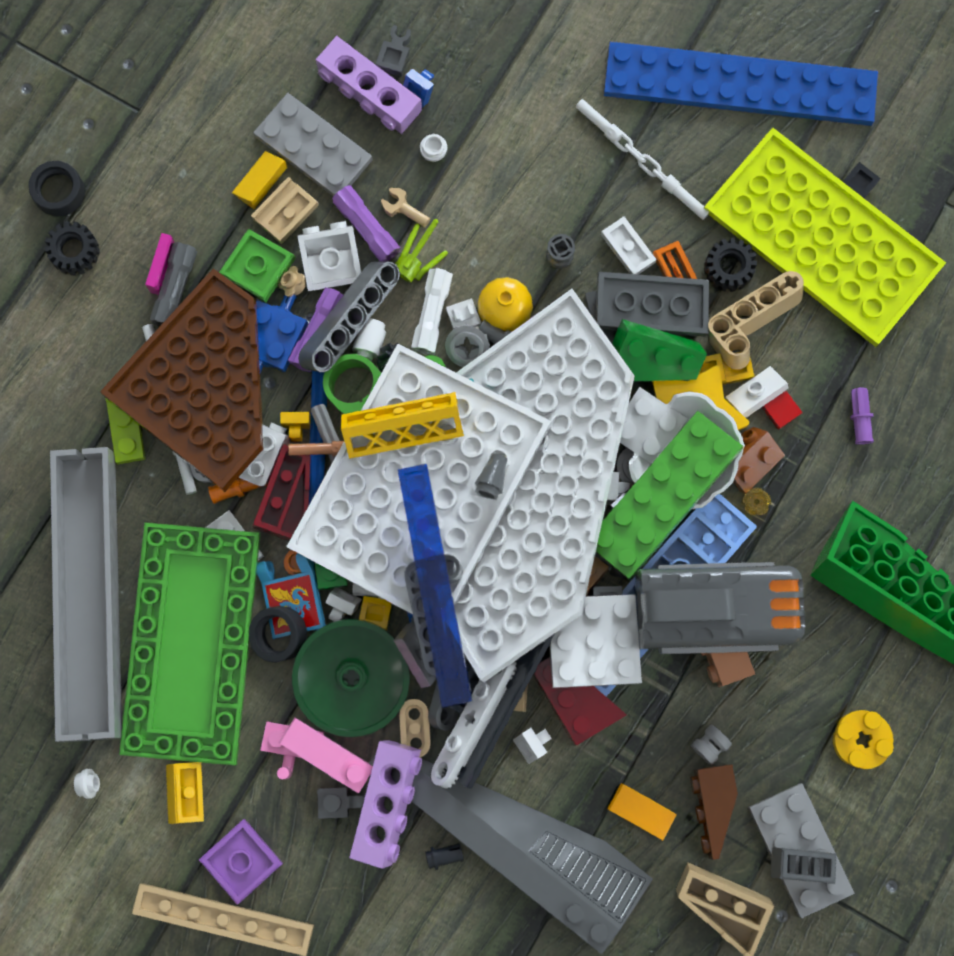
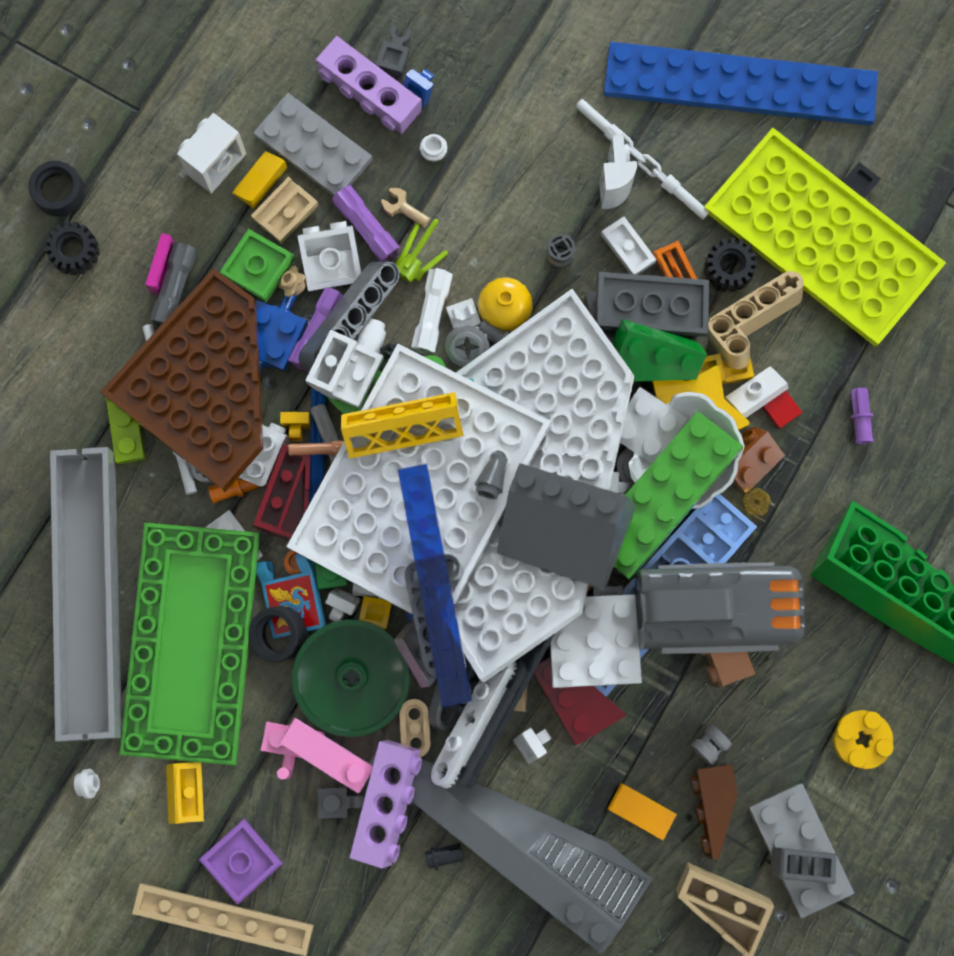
none -> white brick [177,113,246,194]
none -> white brick [305,330,384,409]
none -> dark grey slope [497,463,636,590]
none -> white brick [599,135,637,209]

